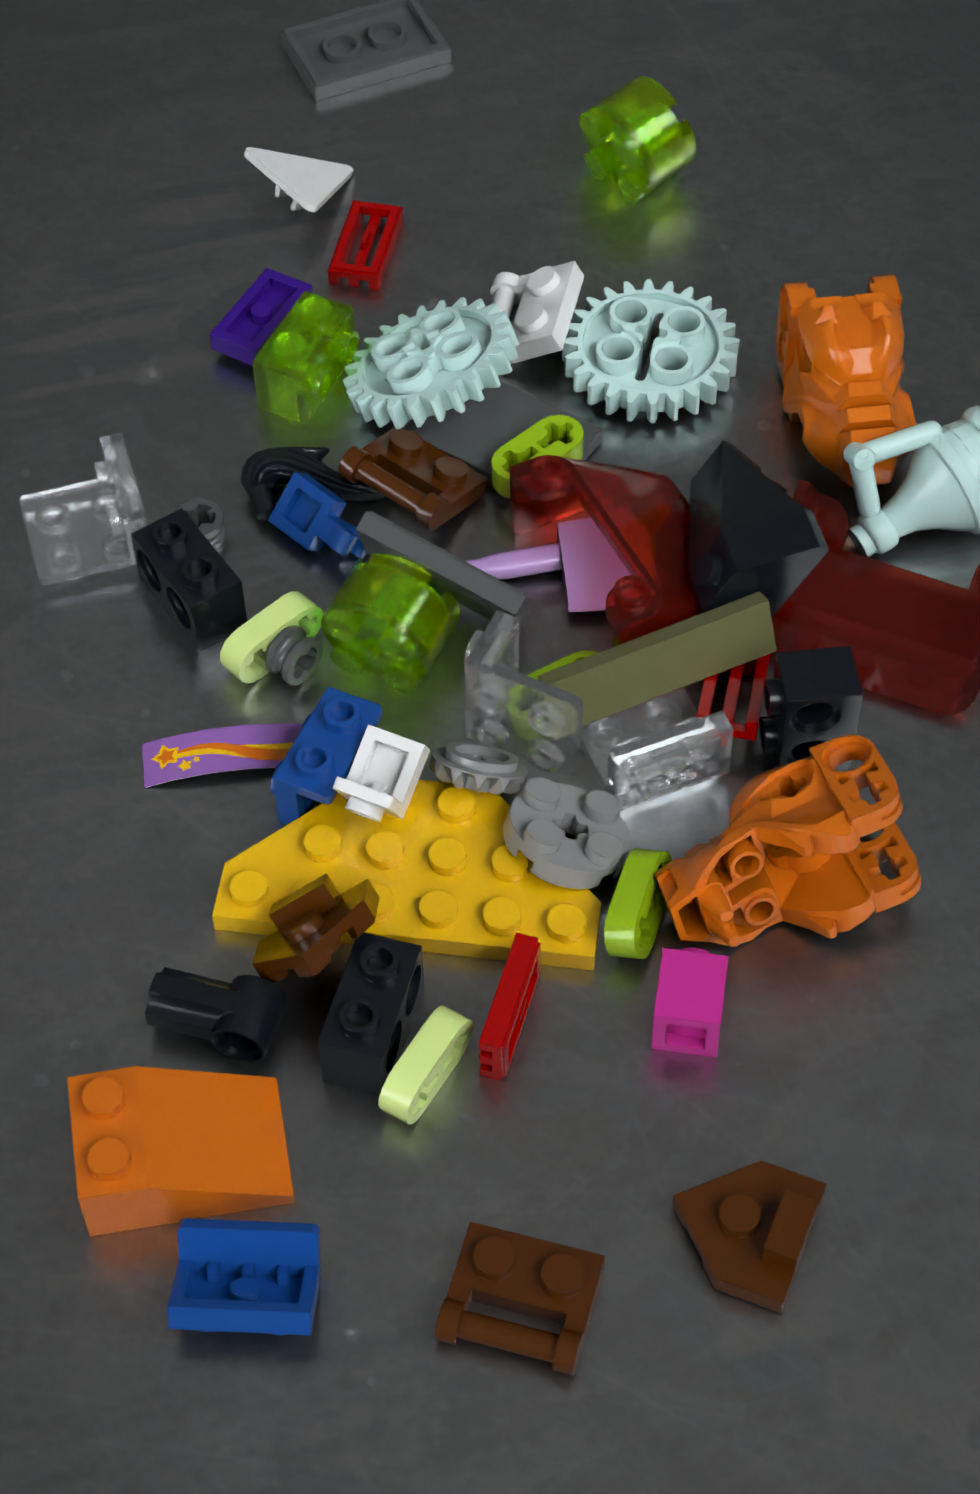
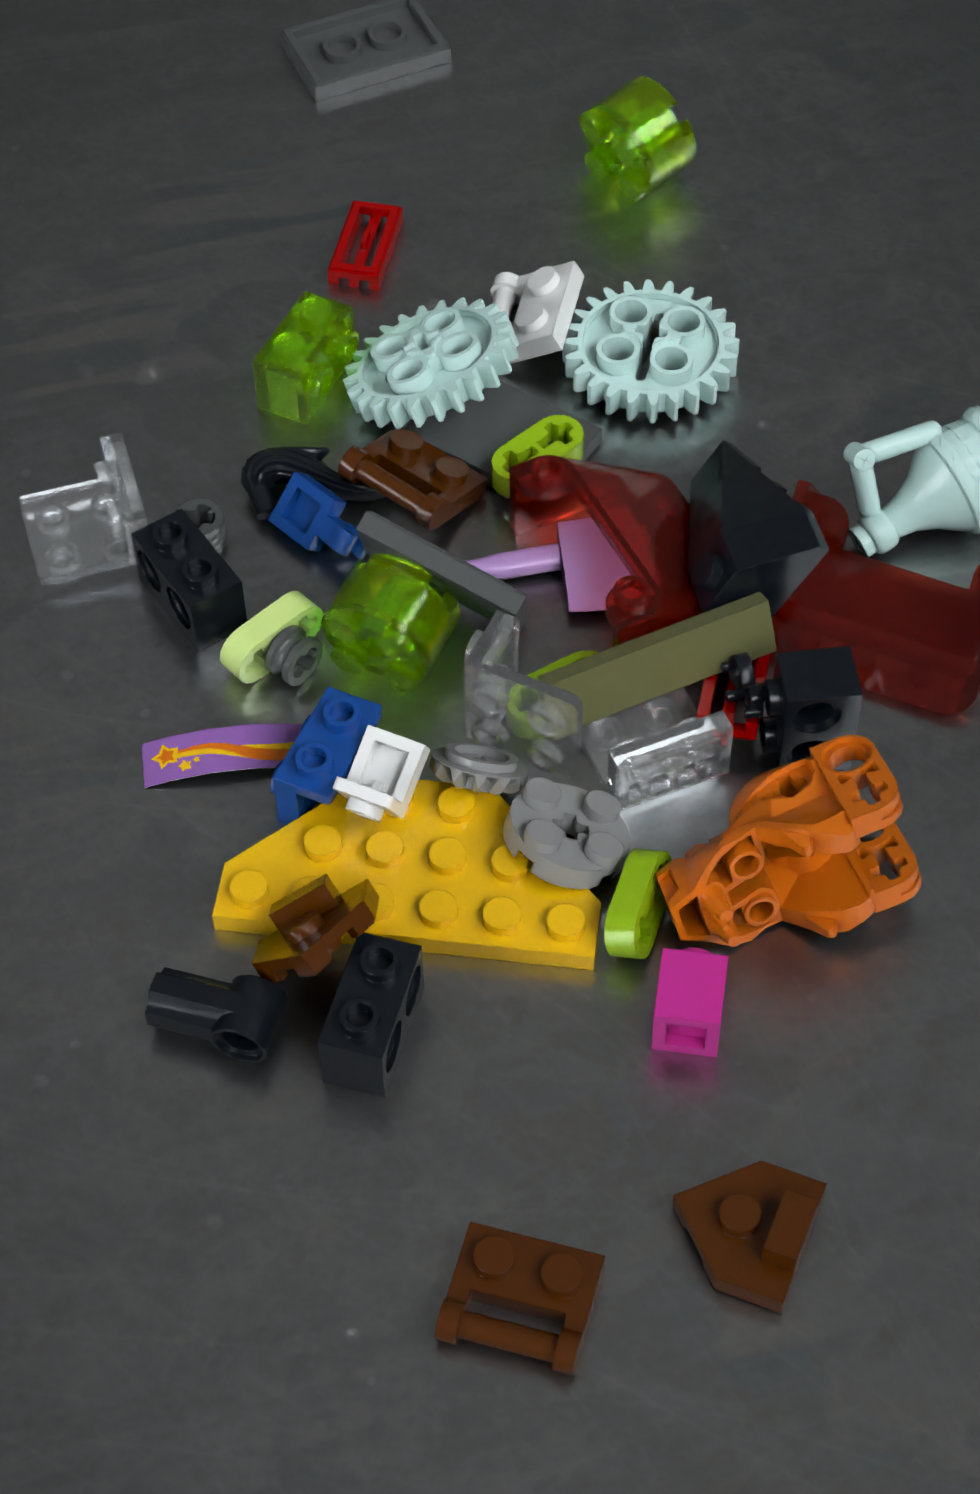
orange slope [67,1066,295,1237] -> none
blue bracket [167,1218,321,1335] -> none
dark purple plate [210,268,313,367] -> none
white piece [244,147,353,212] -> none
yellowish green beam [378,1005,474,1125] -> none
red tile [478,932,541,1081] -> none
orange animal [776,274,916,487] -> none
none -> black piece [721,652,764,719]

